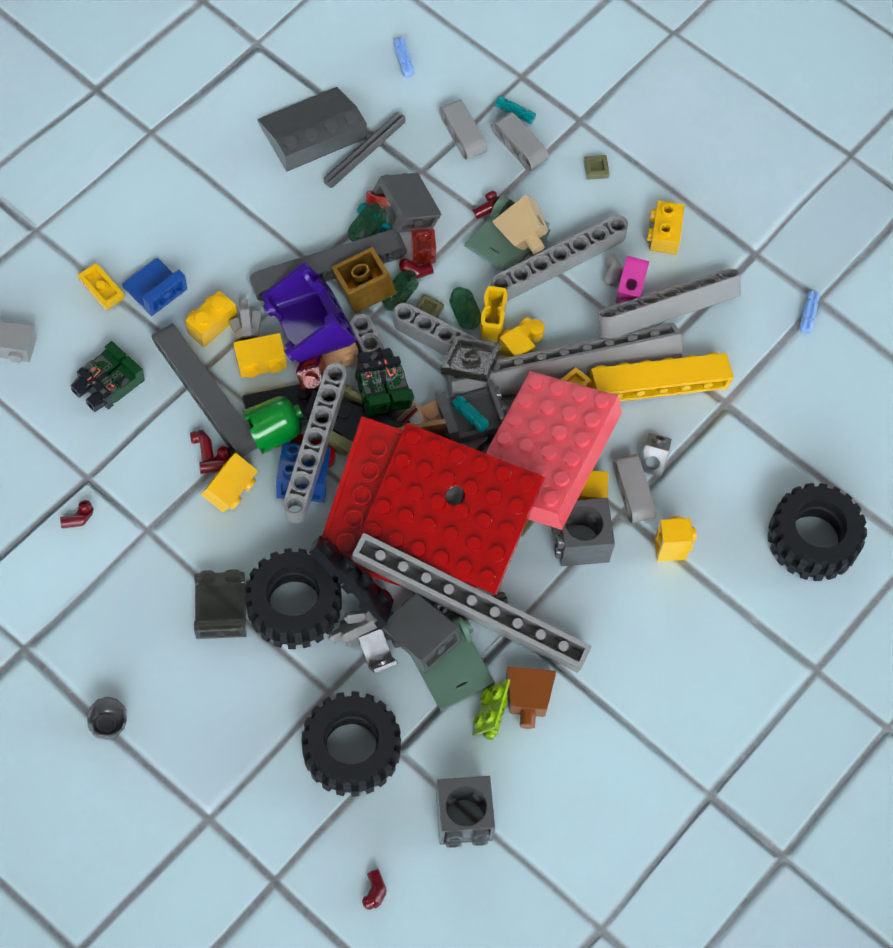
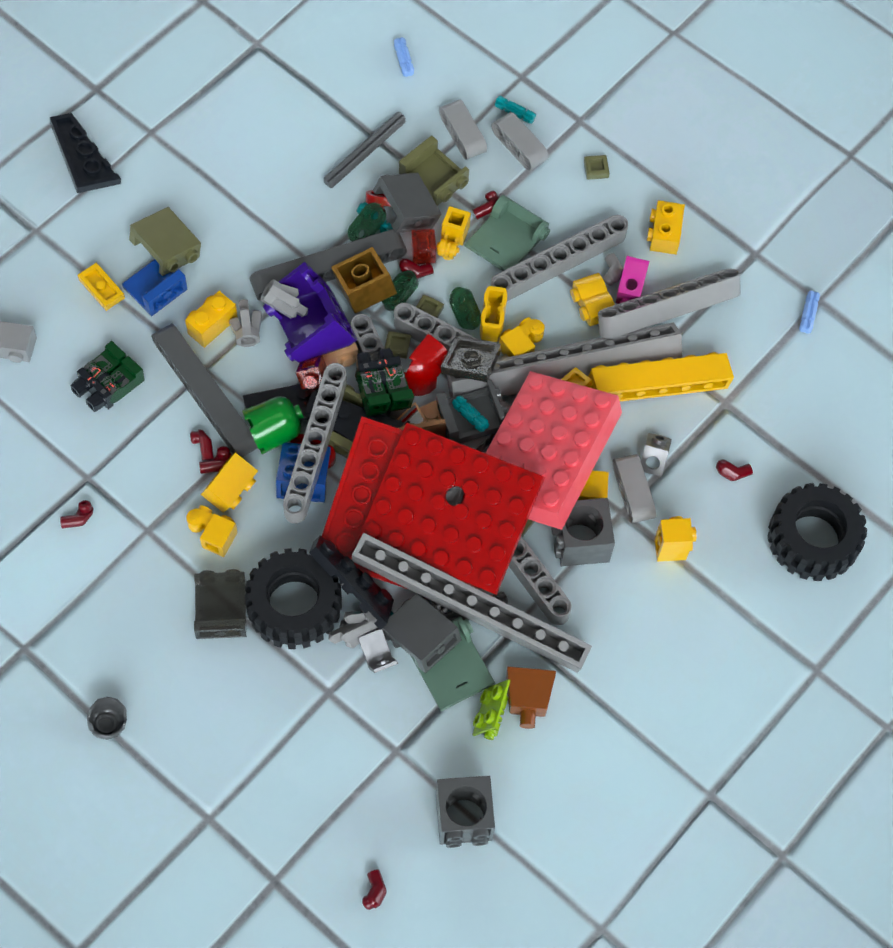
yellow brick [233,333,287,378] -> none
dark grey slope [257,87,367,172] -> none
black tyre [301,691,401,797] -> none
tan torso [492,195,548,254] -> none
none -> black wing [50,113,121,193]
none -> olive panel [129,207,201,276]
none -> yellow brick [186,505,238,557]
none -> light grey rock [260,279,308,319]
none -> olive tile [385,331,411,359]
none -> olive panel [399,135,469,206]
none -> red brick [404,334,451,396]
none -> yellow brick [436,206,471,260]
none -> light grey beam [509,536,571,625]
none -> yellow brick [570,273,615,327]
none -> dark red arm [716,459,753,481]

